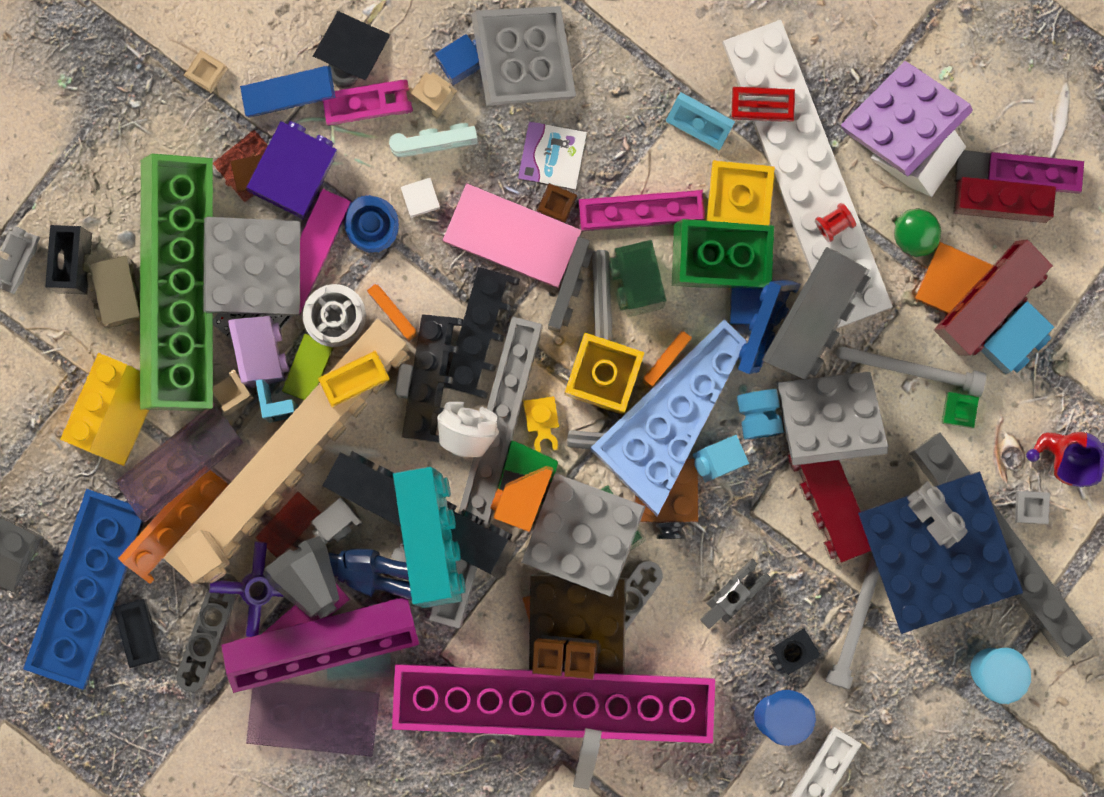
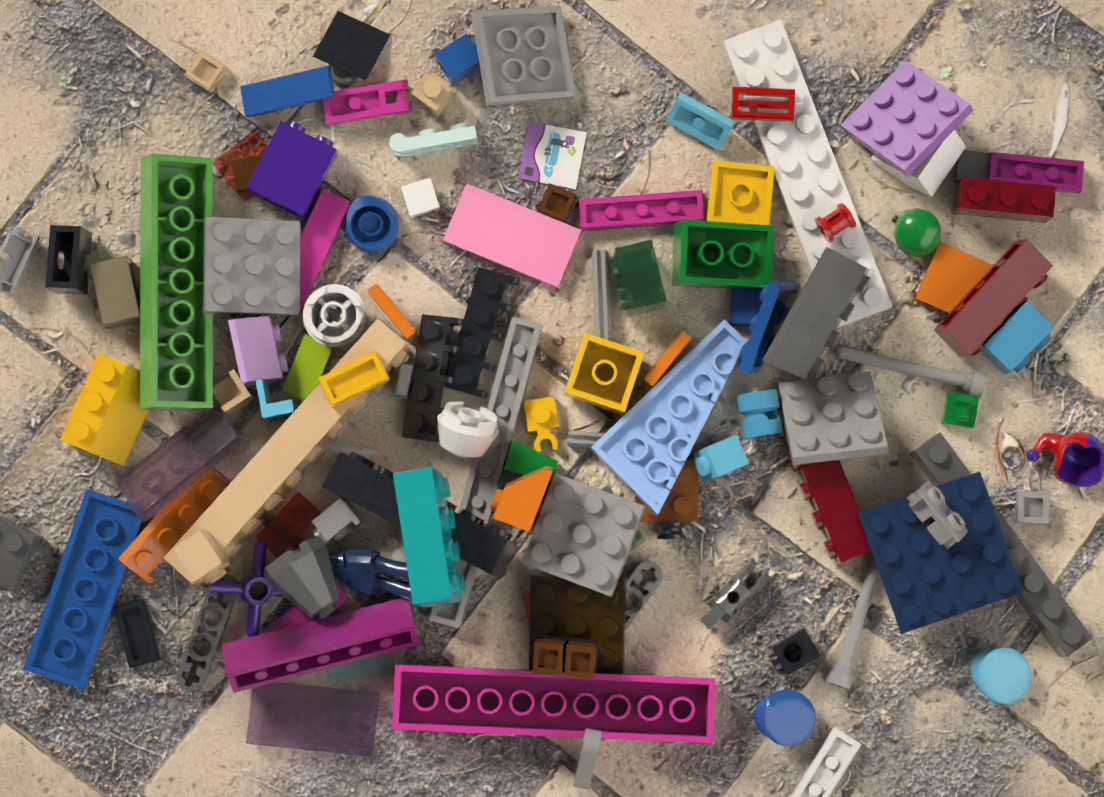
dark grey plate [548,237,594,333] -> none

